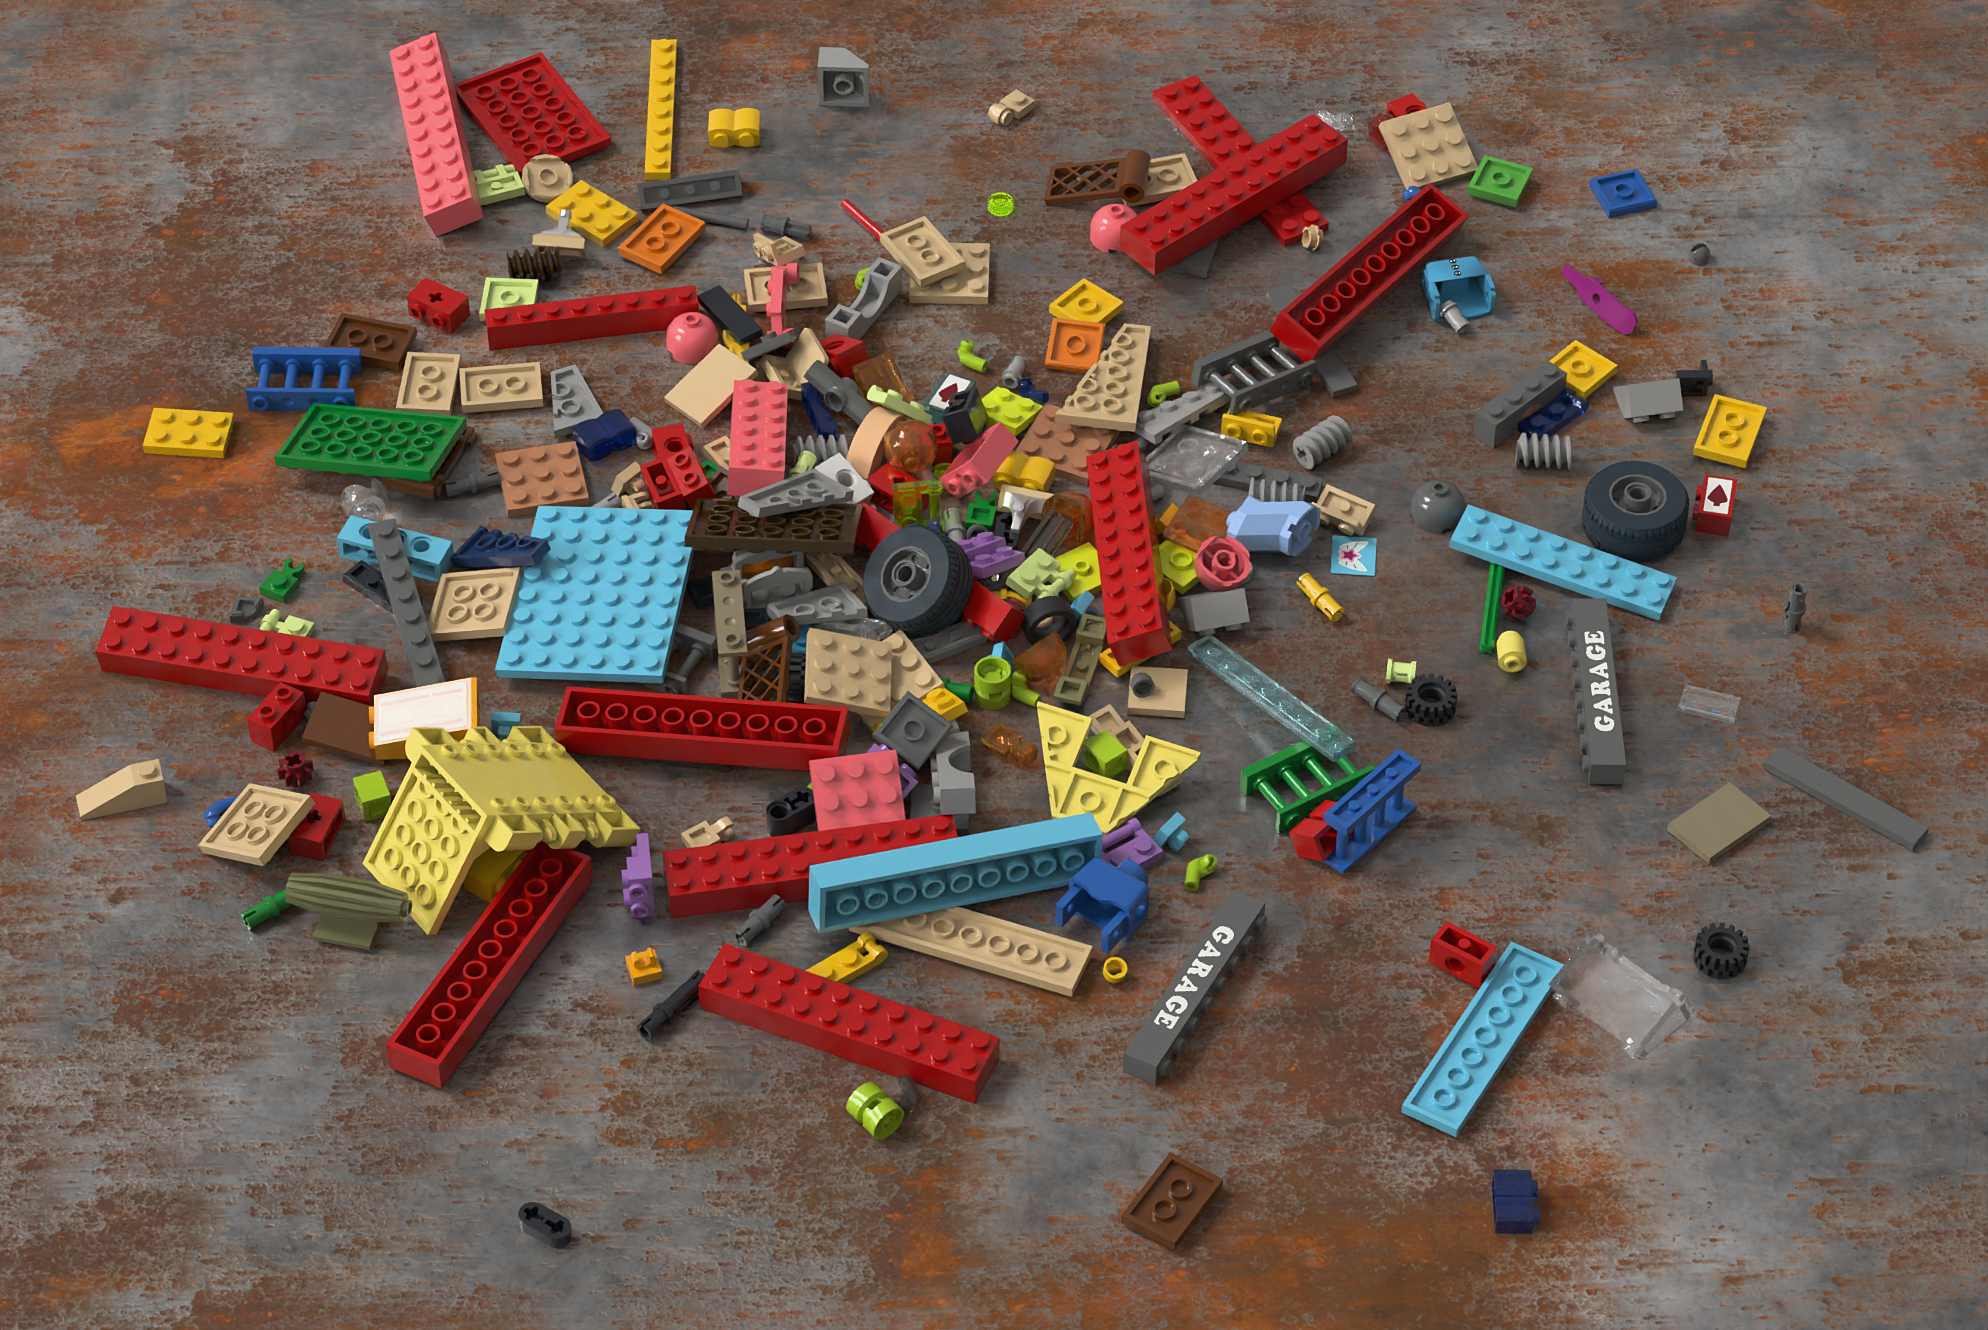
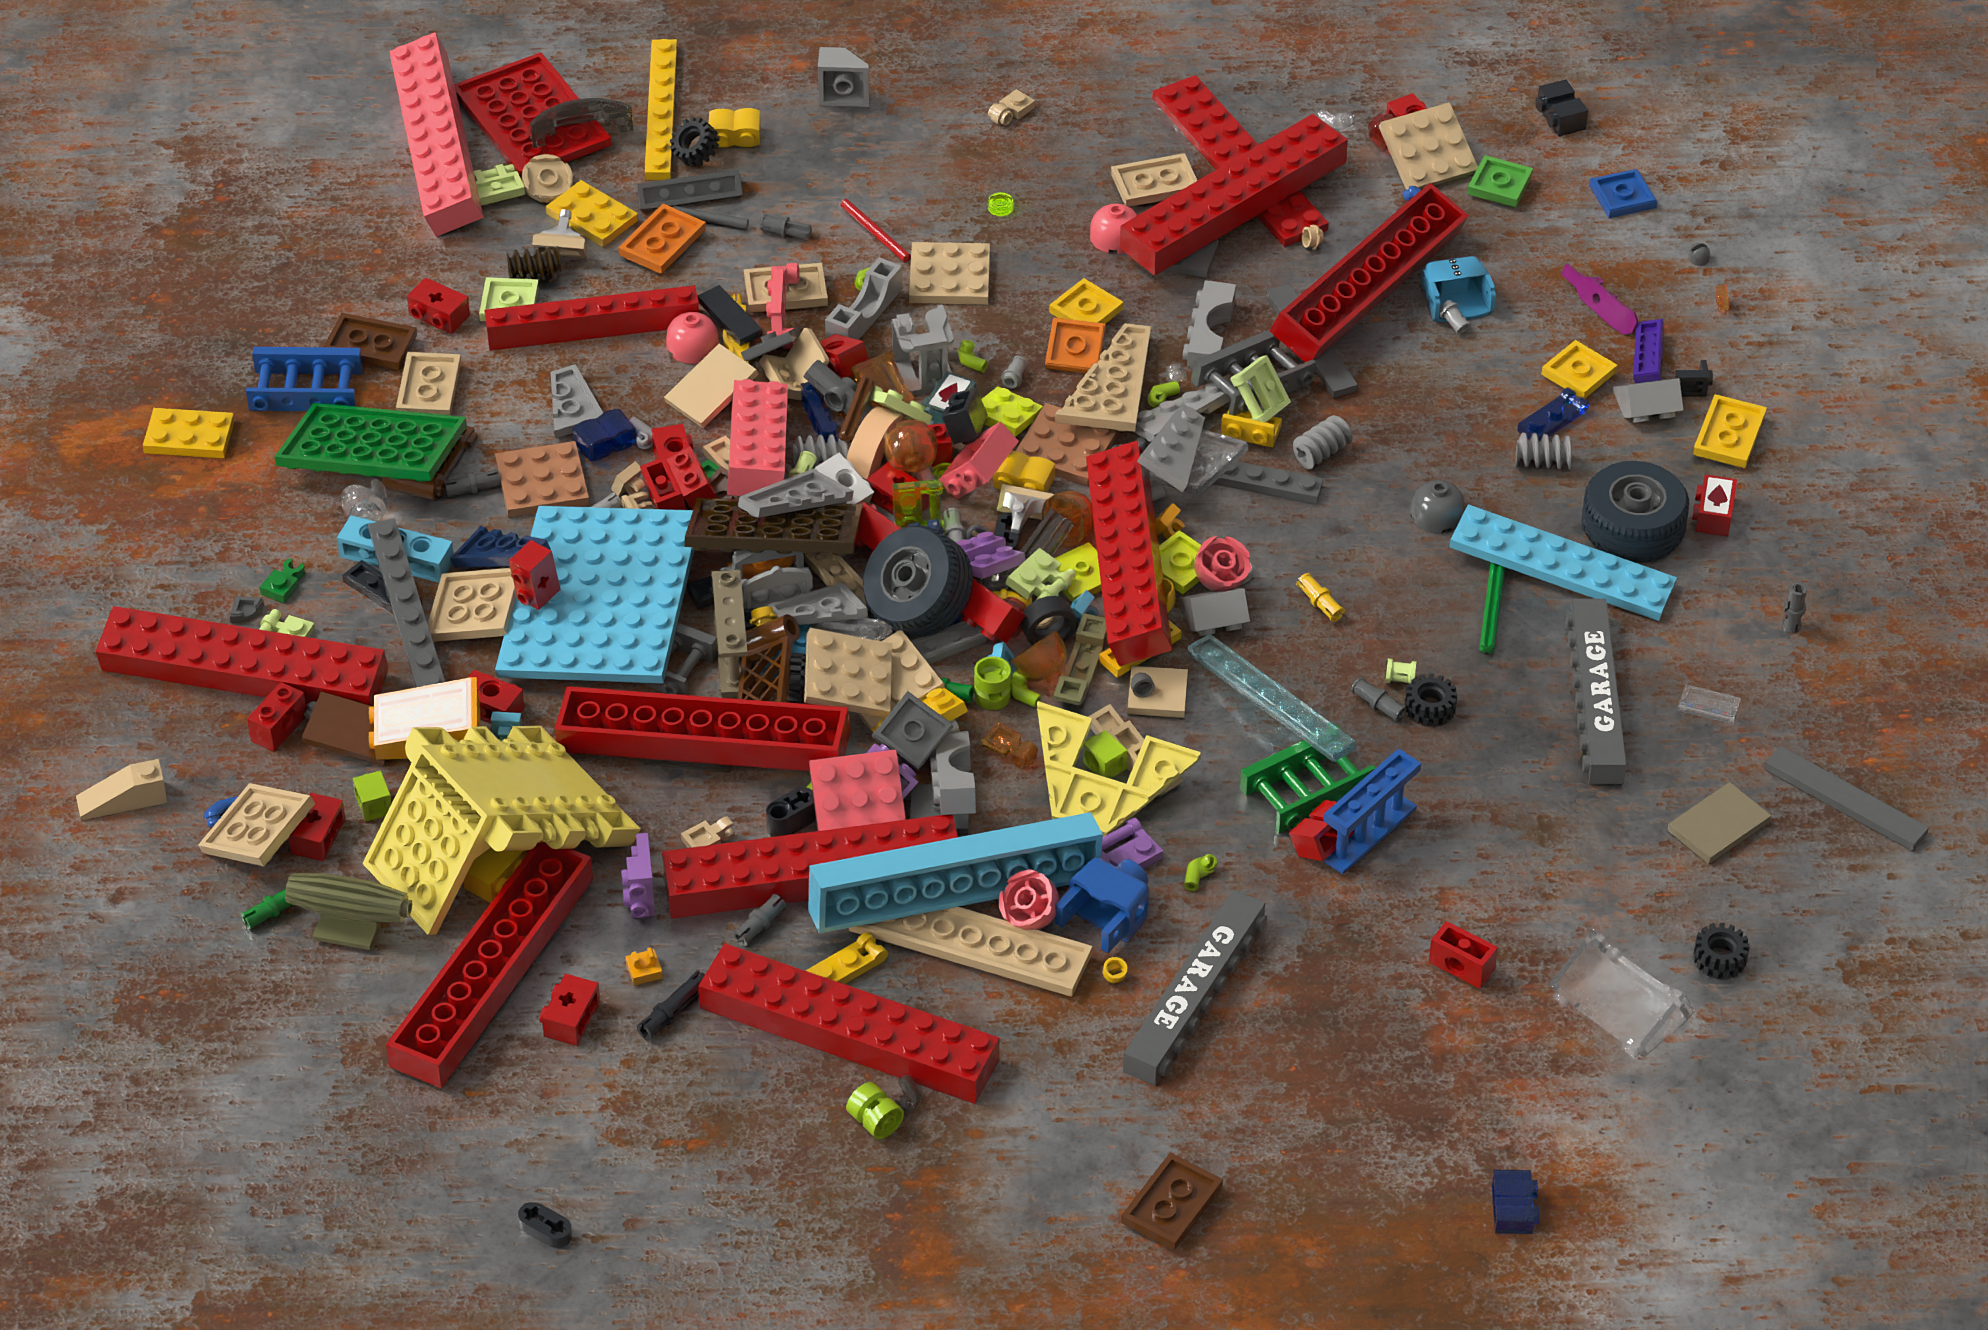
dark red gear [277,752,314,787] -> none
tan plate [459,362,543,413] -> none
tan bracket [753,233,806,266] -> none
tan plate [880,216,966,287] -> none
green plate [965,490,997,532] -> none
clear blue arm [1018,377,1049,404] -> none
reddish brown piece [1044,149,1151,206] -> none
medium azure tile [1153,812,1190,852] -> none
clear orange bracket [1162,493,1231,553] -> none
light blue brick [1226,496,1321,557] -> none
light grey piece [1248,477,1306,502] -> none
tan bracket [1312,484,1377,536] -> none
medium azure sticker [1331,535,1377,576] -> none
medium azure plate [1401,942,1565,1137] -> none
dark grey arch [1473,360,1567,449] -> none
light yellow brick [1496,631,1527,672] -> none
dark red gear [1502,584,1536,620] -> none
none -> red brick [467,670,525,724]
none -> red brick [508,540,561,610]
none -> clear smoke windscreen [528,98,633,148]
none -> red brick [539,973,600,1046]
none -> black tyre [670,117,720,167]
none -> yellow plate [750,606,777,626]
none -> reddish brown axle [839,376,874,443]
none -> light grey animal [892,304,954,395]
none -> coral cylinder [999,870,1059,930]
none -> light grey wing [1137,403,1205,492]
none -> clear plate [1159,363,1191,383]
none -> light grey arch [1183,280,1236,372]
none -> yellowish green plate [1230,355,1291,422]
none -> black brick [1535,79,1588,137]
none -> dark purple plate [1633,319,1665,384]
none -> clear orange tile [1715,284,1729,311]

